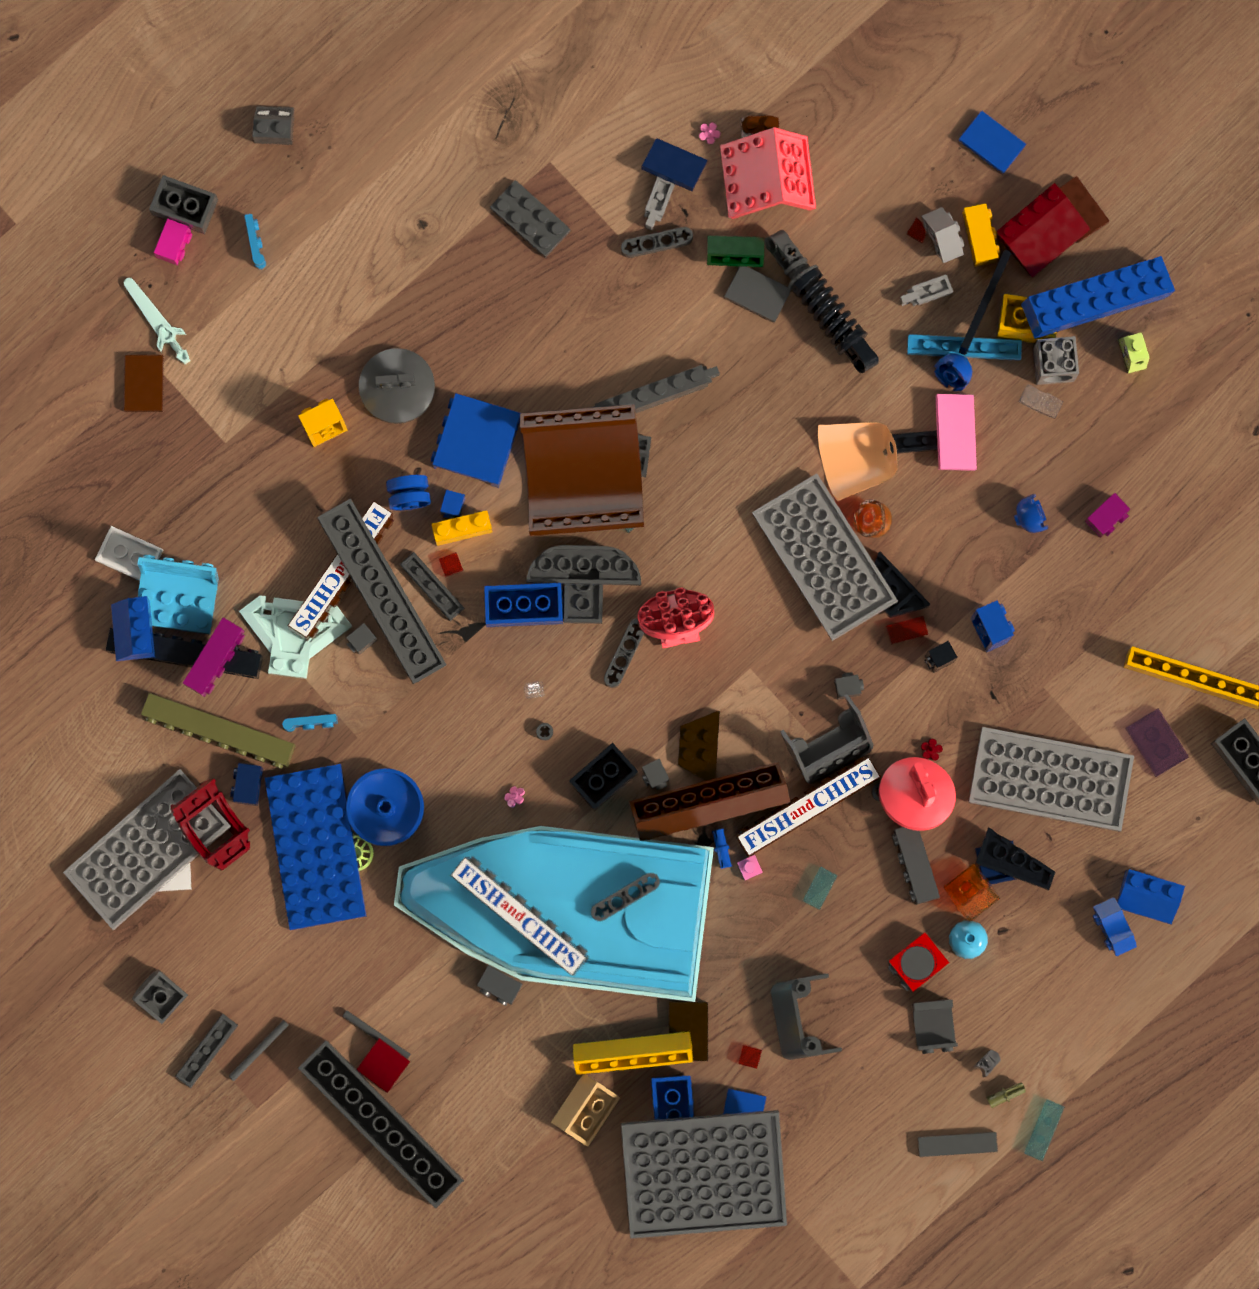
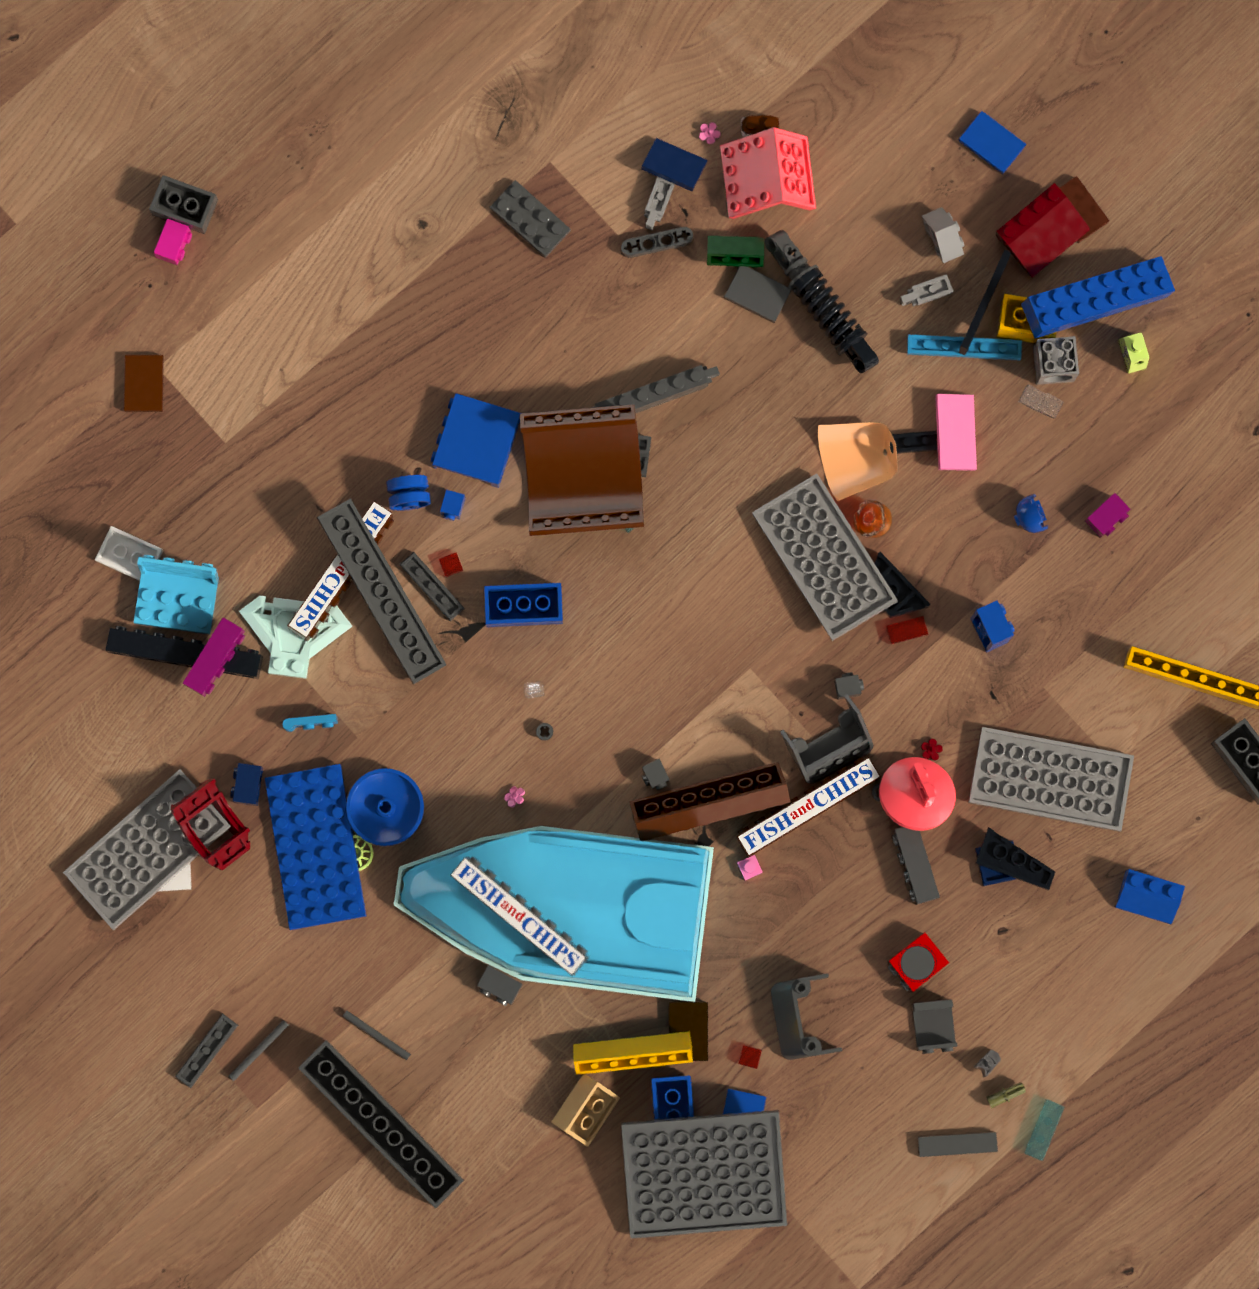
blue slope [111,596,155,661] -> none
light aqua sword [124,278,190,364] -> none
dark grey slope [132,969,188,1024] -> none
olive brick [141,693,296,769] -> none
dark azure plate [245,214,266,269] -> none
dark grey slope [253,106,294,145] -> none
yellow brick [298,398,347,447] -> none
dark grey brick [346,623,377,654] -> none
dark red slope [357,1038,411,1093] -> none
dark grey bracket [359,348,435,424] -> none
yellow brick [432,510,493,546] -> none
dark grey plate [526,545,641,624] -> none
black brick [569,743,638,812] -> none
dark grey beam [591,873,660,921] -> none
dark grey beam [604,618,644,688] -> none
coral bracket [638,587,715,648] -> none
dark brown wing [678,711,720,781] -> none
blue pin [712,829,732,869] -> none
clear light blue tile [803,866,838,910] -> none
clear red tile [906,217,926,244] -> none
black brick [924,640,958,673] -> none
blue cylinder [934,353,973,391] -> none
clear orange slope [944,863,1000,921] -> none
medium azure cylinder [949,920,988,959] -> none
yellow brick [962,204,1001,267] -> none
blue brick [1093,897,1137,957] -> none
clear purple tile [1125,708,1189,777] -> none

